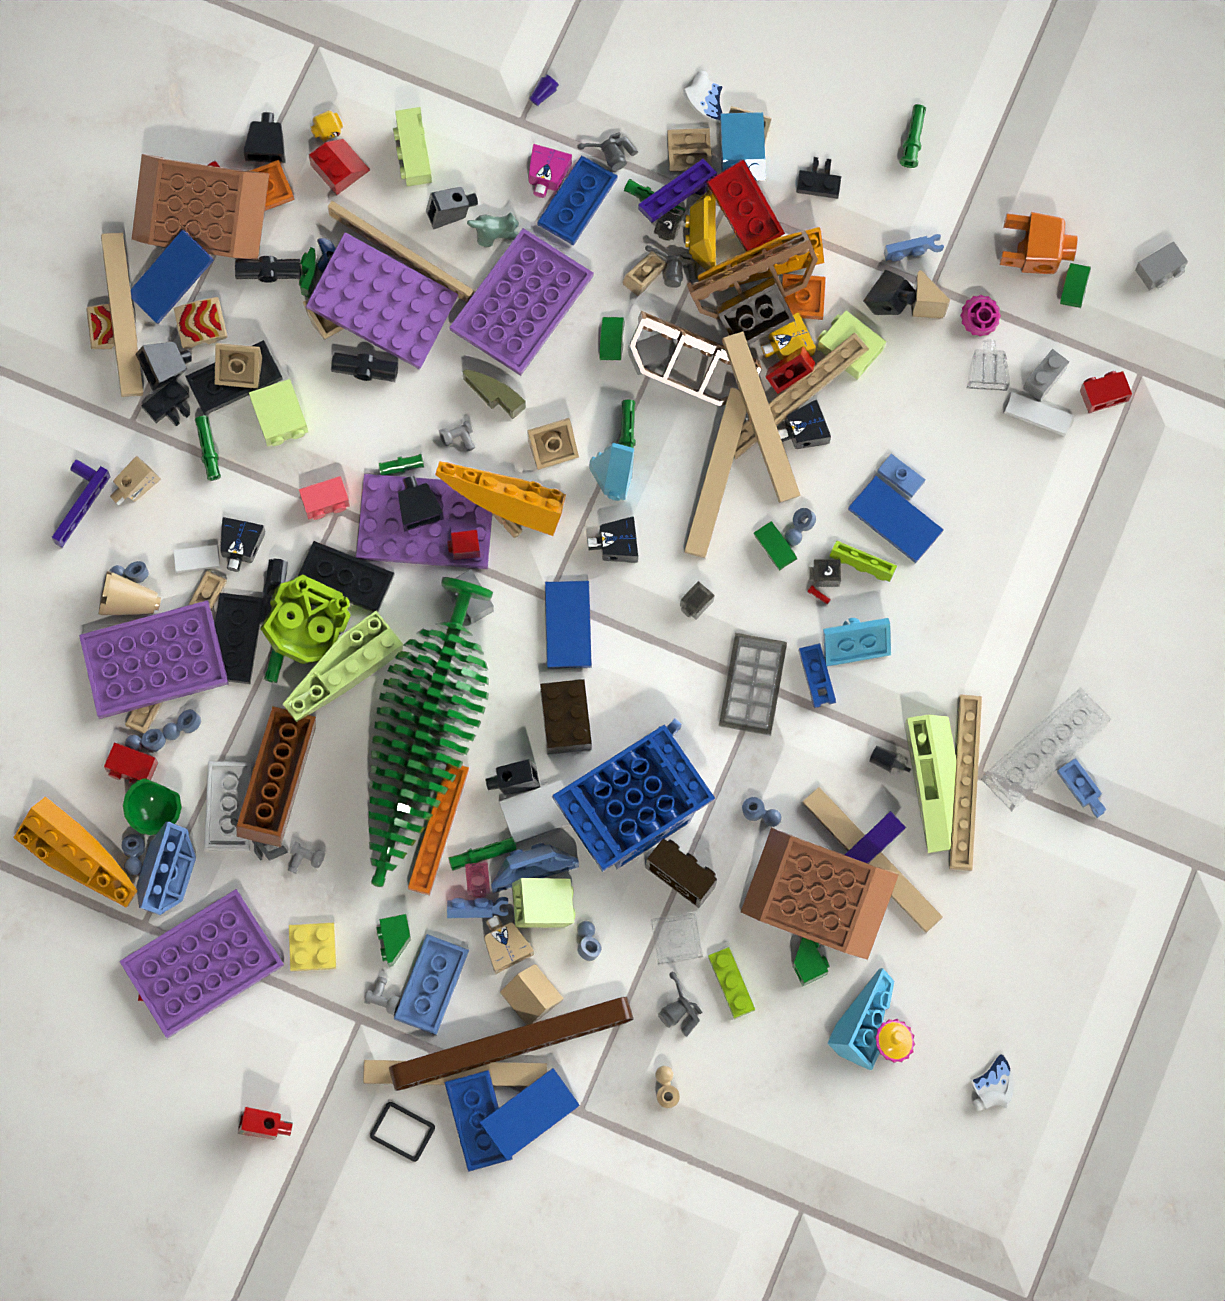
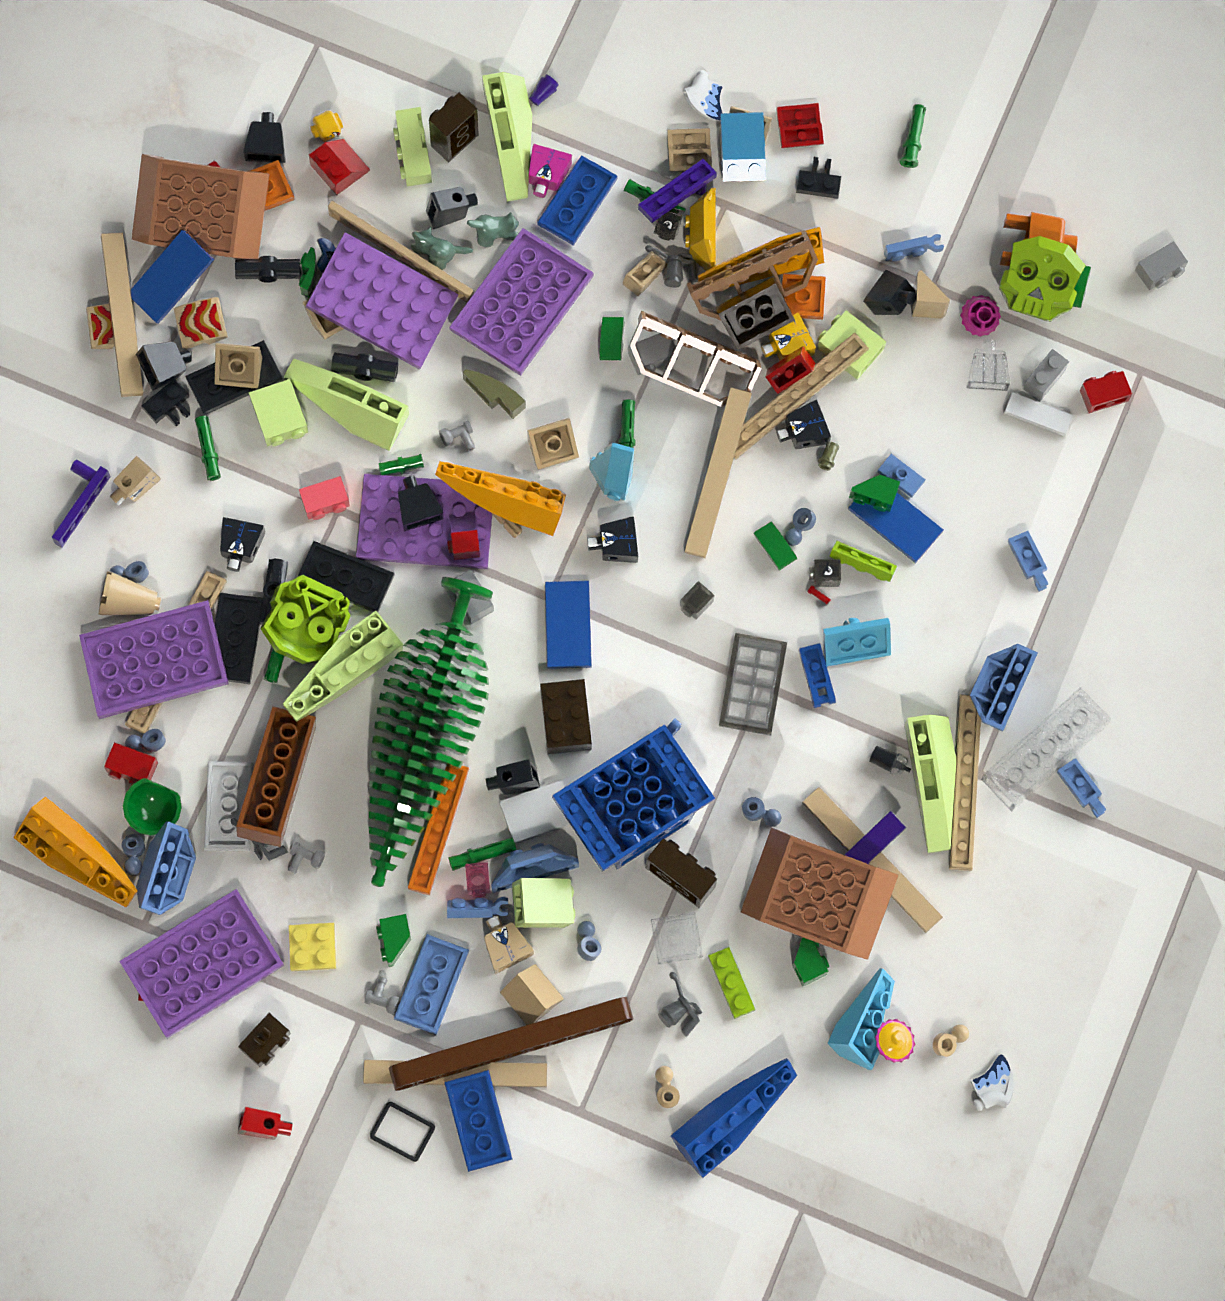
sand blue plate [162,709,201,740] -> none
white tile [173,545,220,573] -> none
blue tile [479,1068,580,1160] -> none
dark grey piece [577,132,638,171] -> none
red plate [706,160,785,252] -> none
tan tile [722,332,801,503] -> none
none -> dark brown brick [238,1013,291,1067]
none -> yellowish green wedge [284,359,409,451]
none -> sand green animal [411,226,473,270]
none -> dark brown brick [429,92,479,163]
none -> yellowish green wedge [482,72,532,202]
none -> blue wedge [671,1058,797,1178]
none -> red slope [776,103,824,148]
none -> olive pin [818,441,839,471]
none -> green slope [849,475,900,512]
none -> tan plate [933,1025,969,1057]
none -> medium blue wedge [970,644,1038,732]
none -> lime brick [999,236,1086,322]
none -> medium blue plate [1008,531,1048,592]

